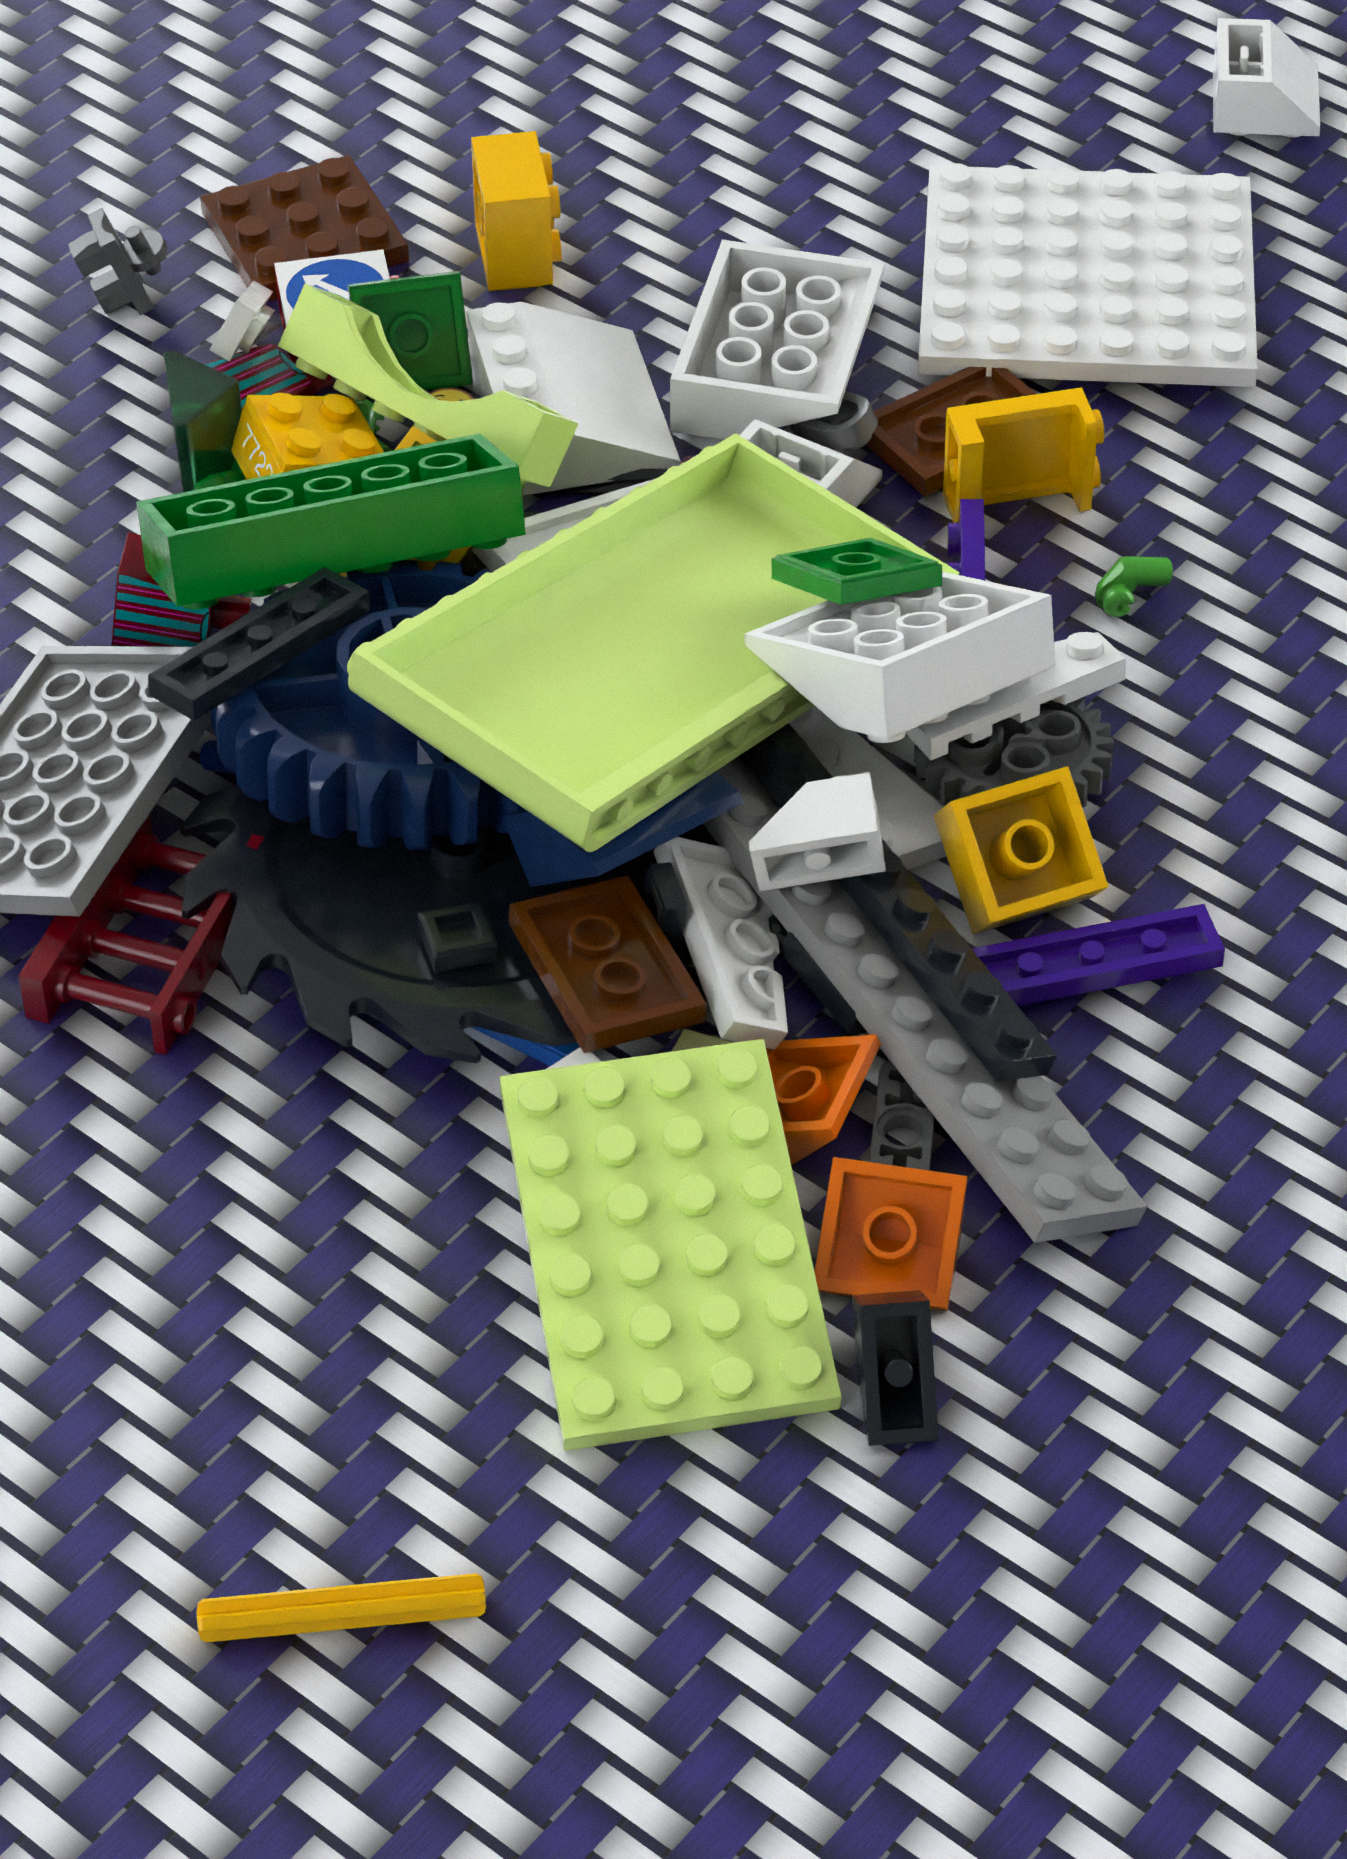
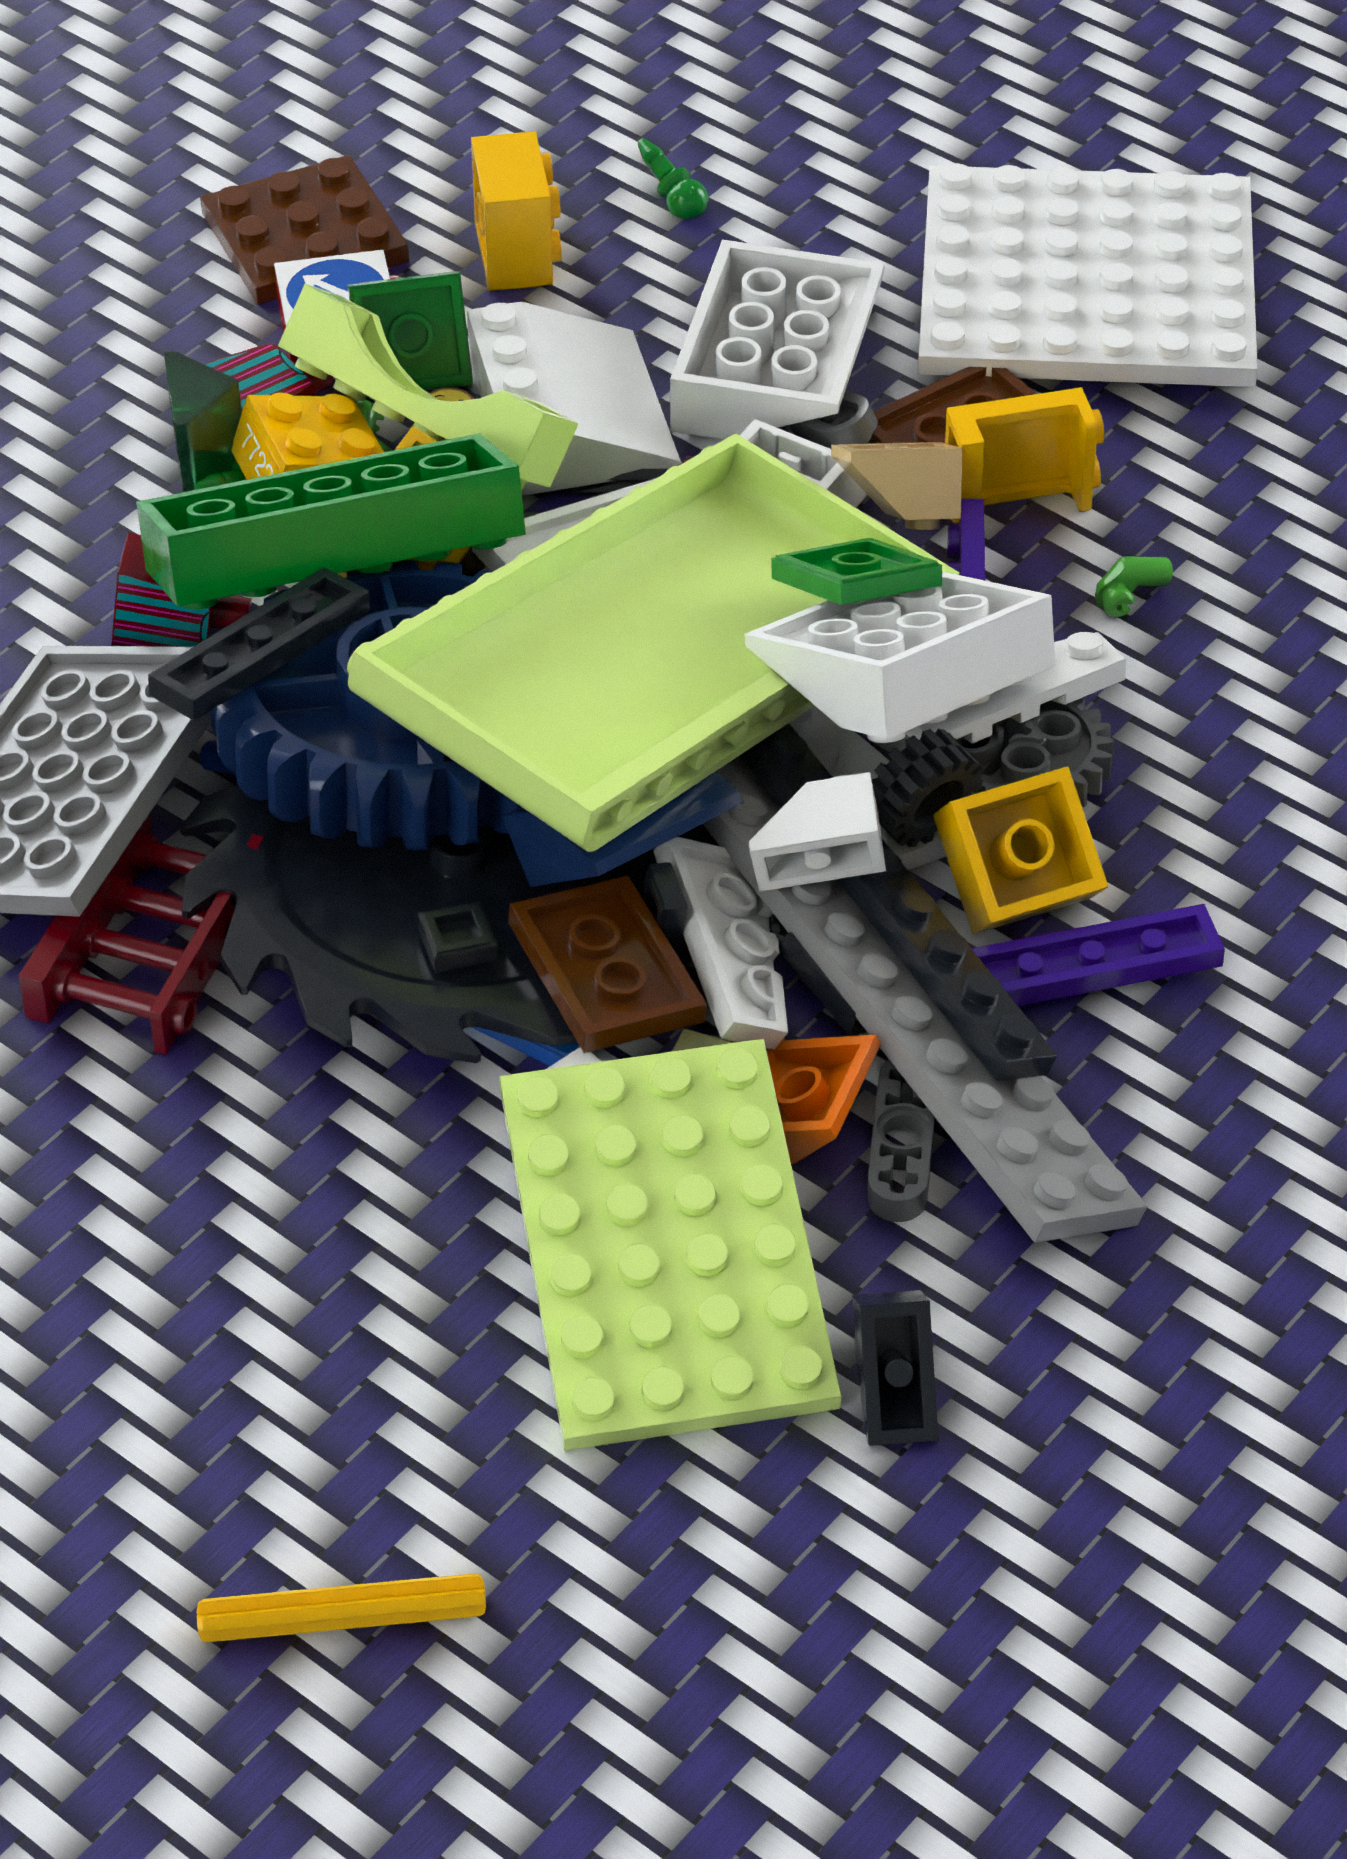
dark grey hips [68,208,167,315] -> none
white plate [209,281,275,361] -> none
orange slope [814,1157,968,1311] -> none
white slope [1213,18,1320,138] -> none
none -> green bar [638,138,709,219]
none -> tan slope [831,442,962,530]
none -> black tyre [872,728,984,848]

